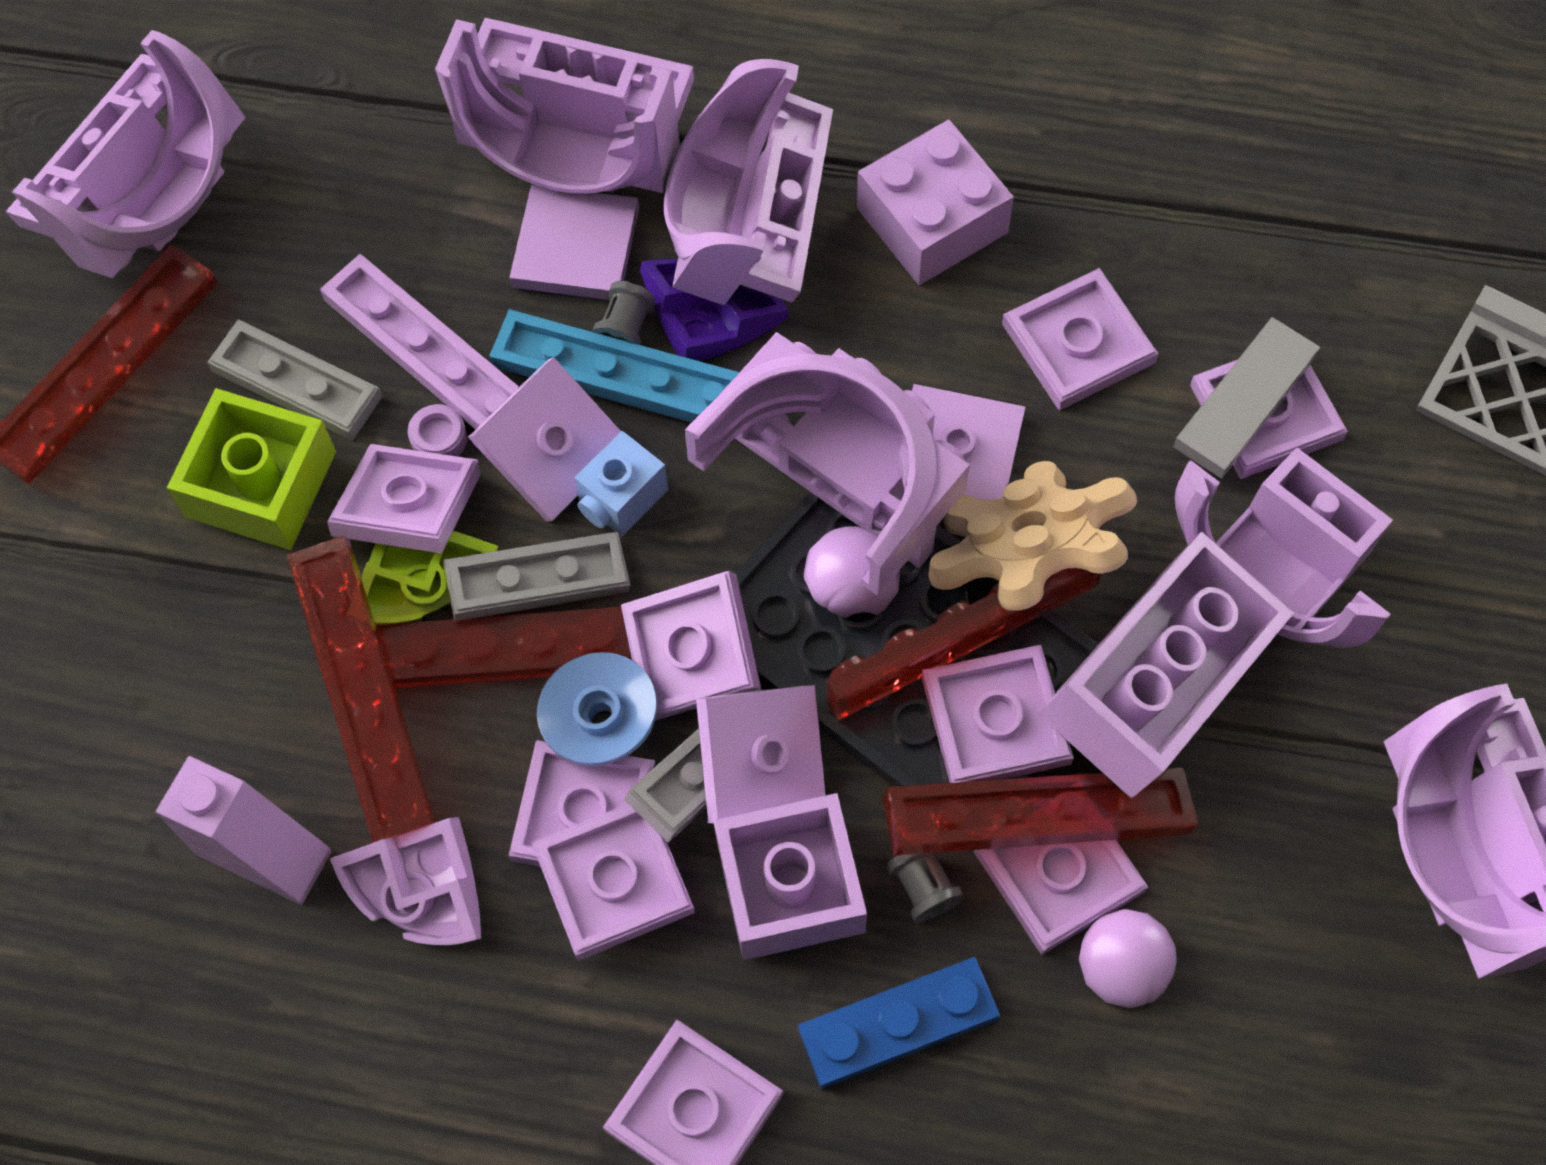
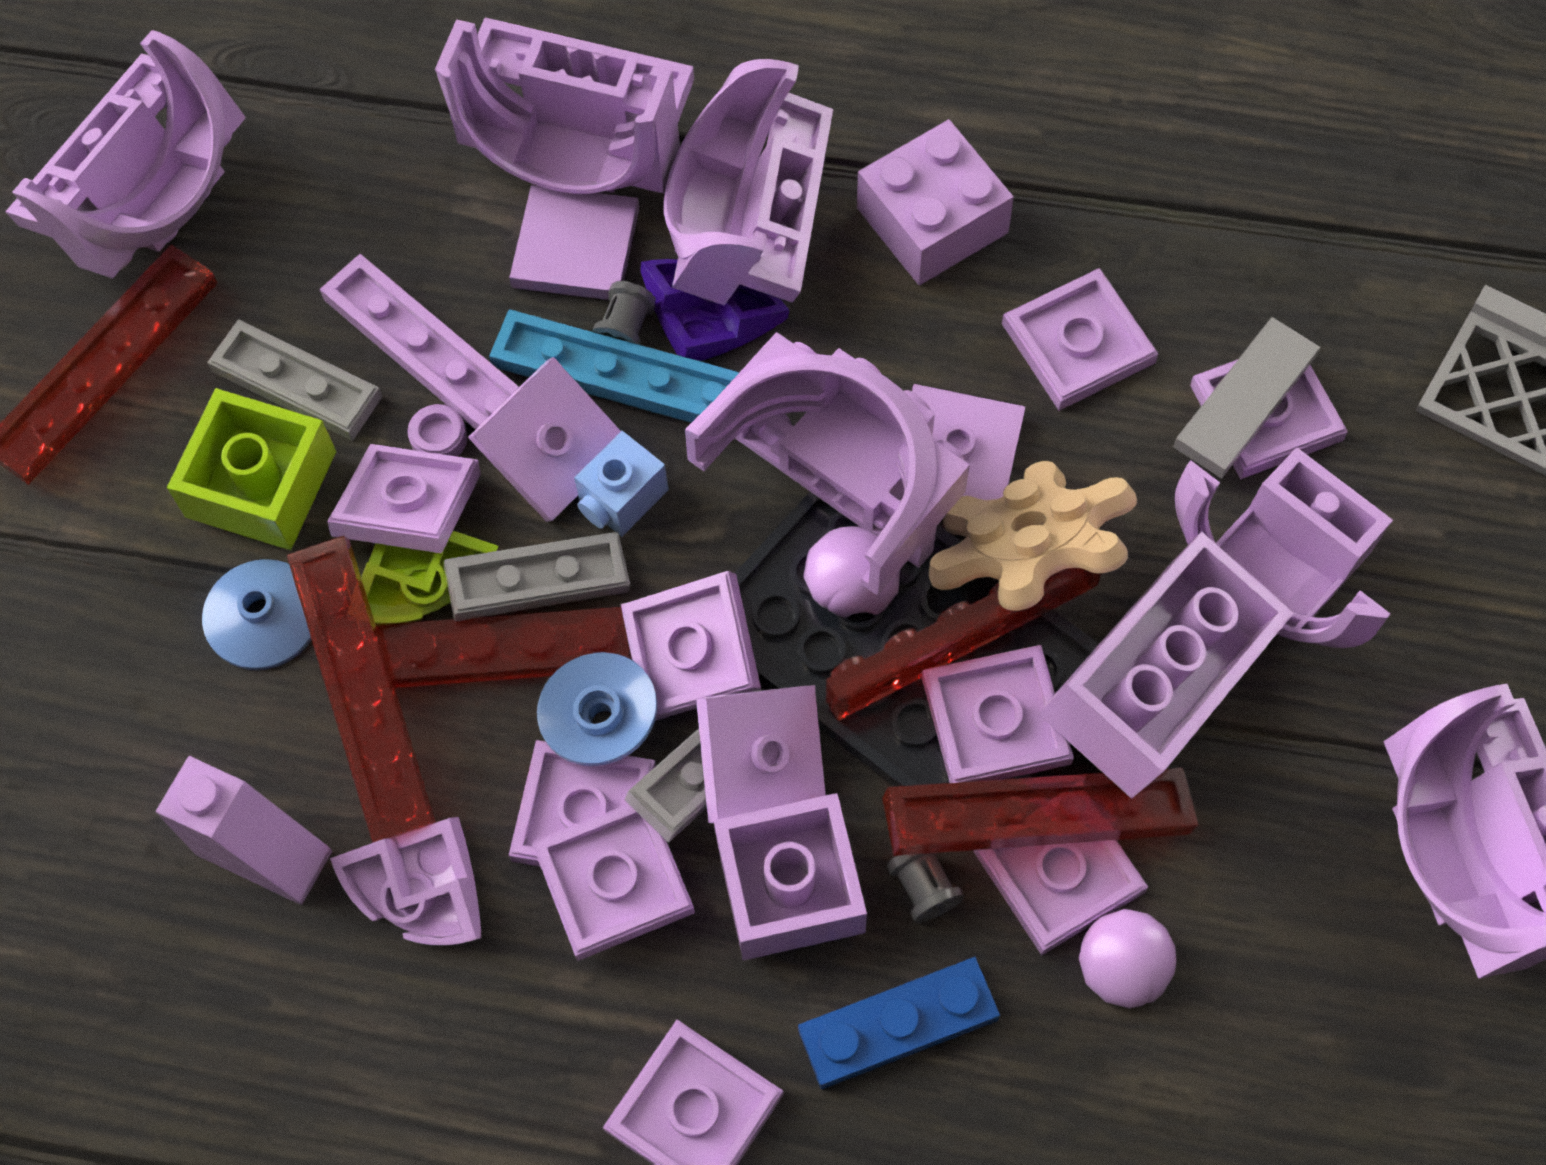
none -> medium blue dish [202,559,321,670]

